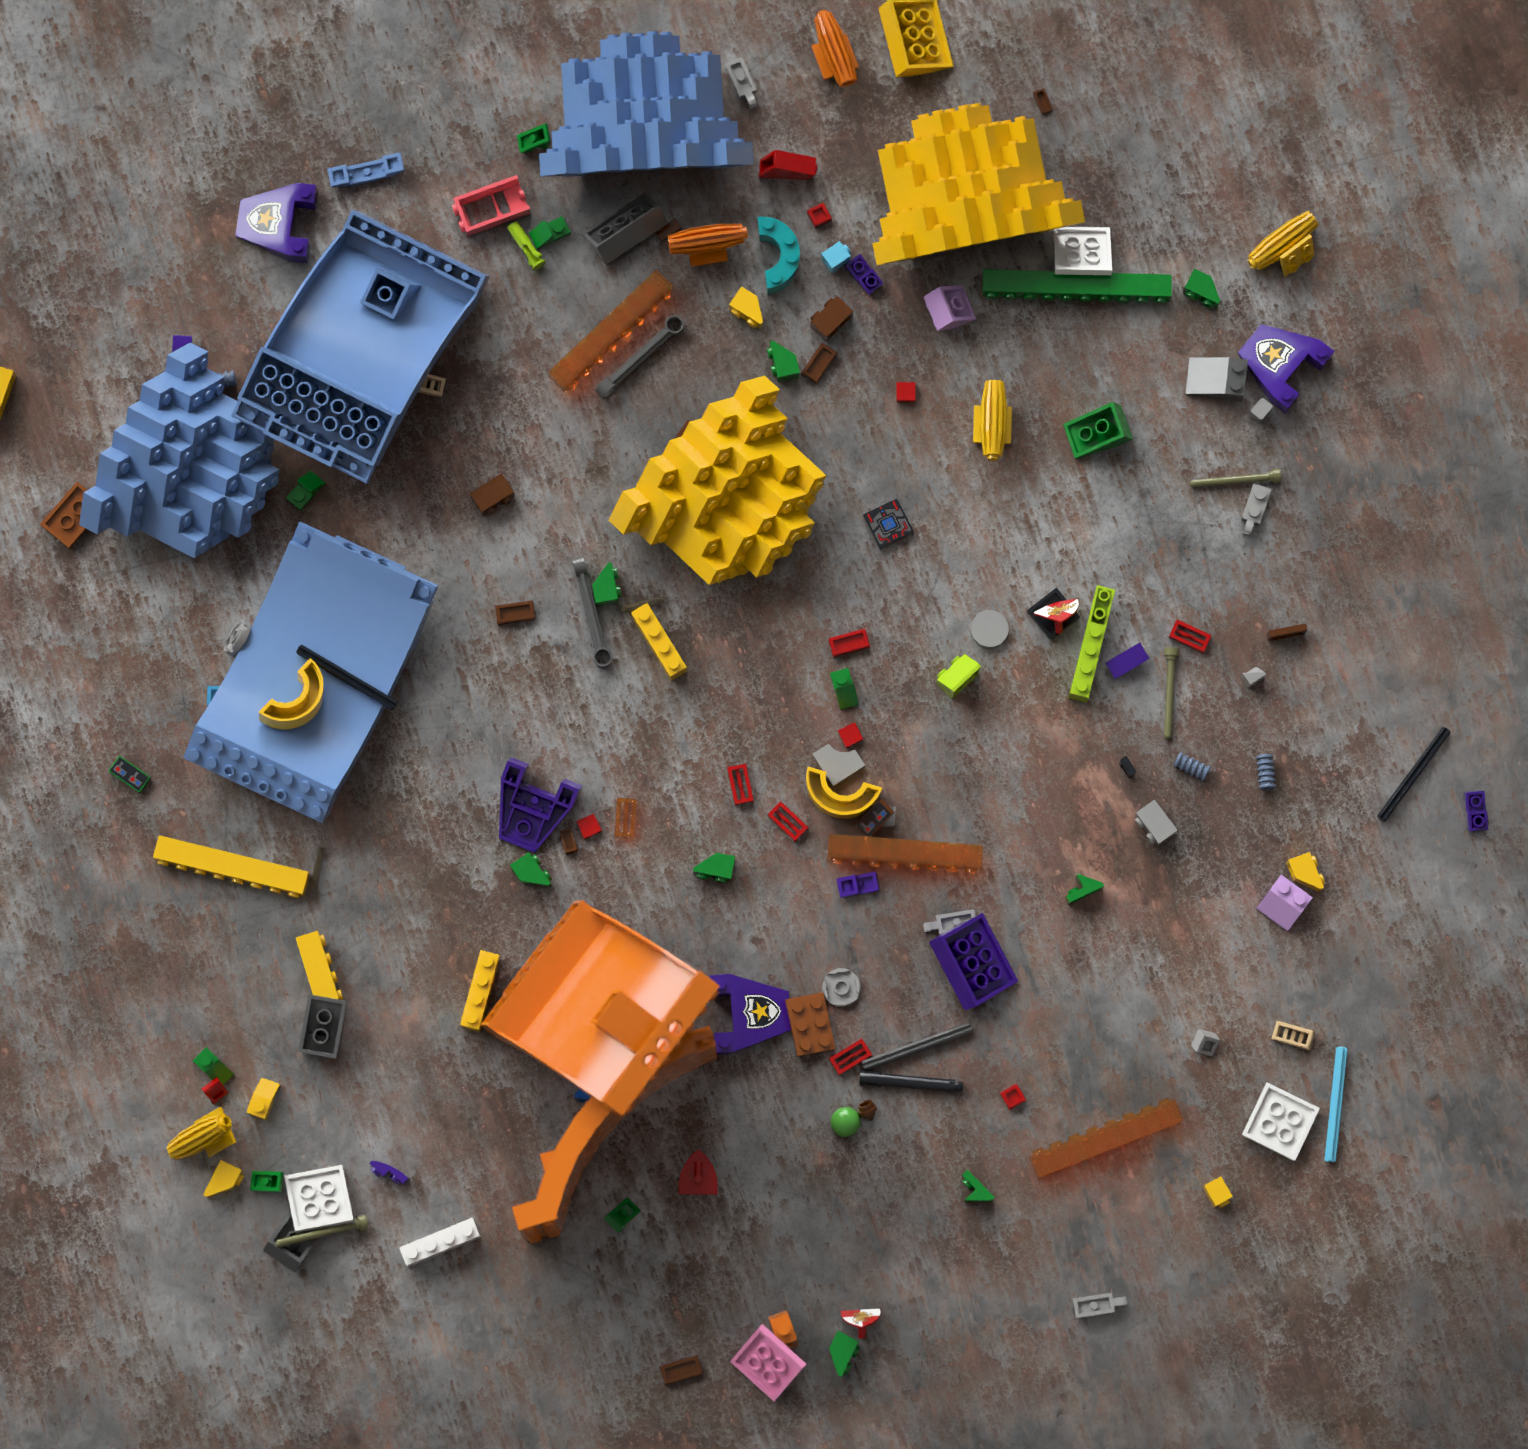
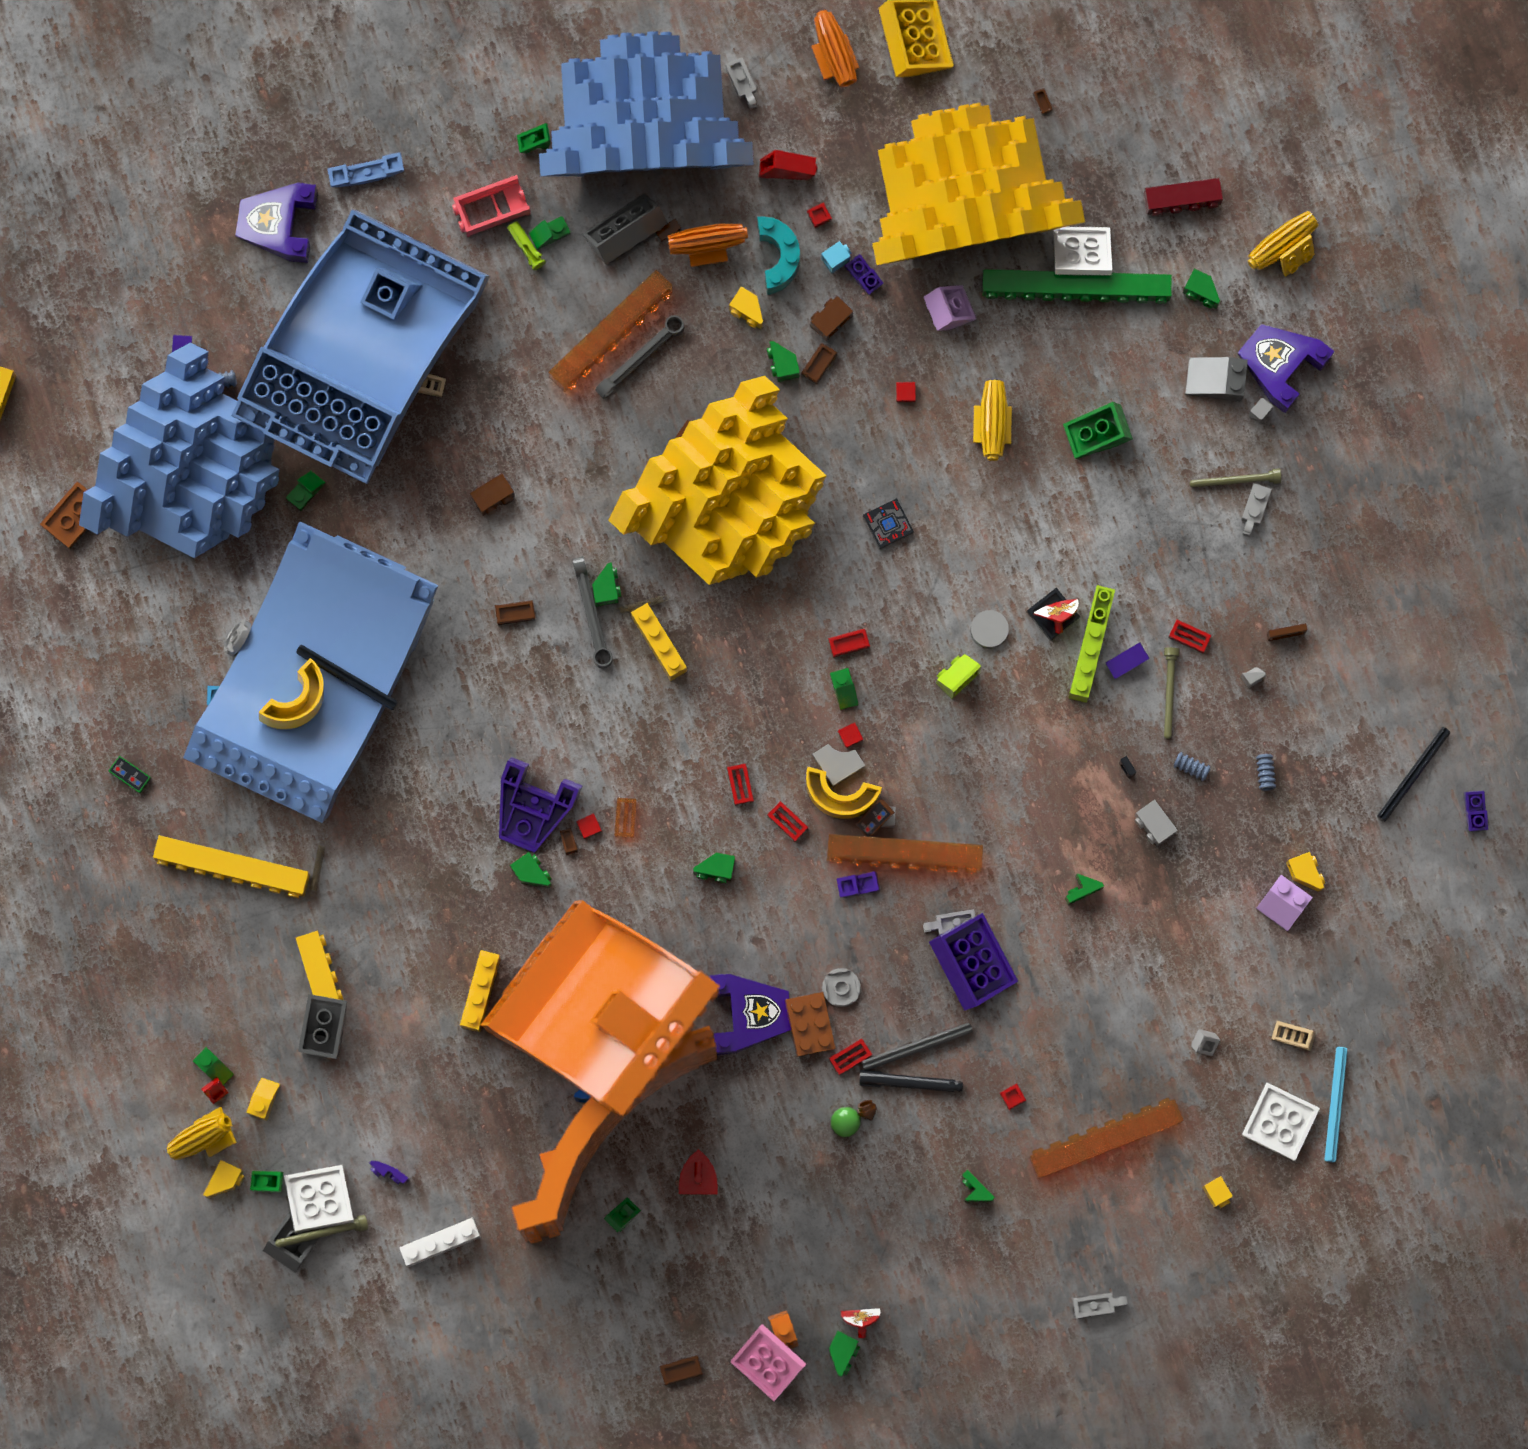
none -> dark red brick [1144,178,1223,216]

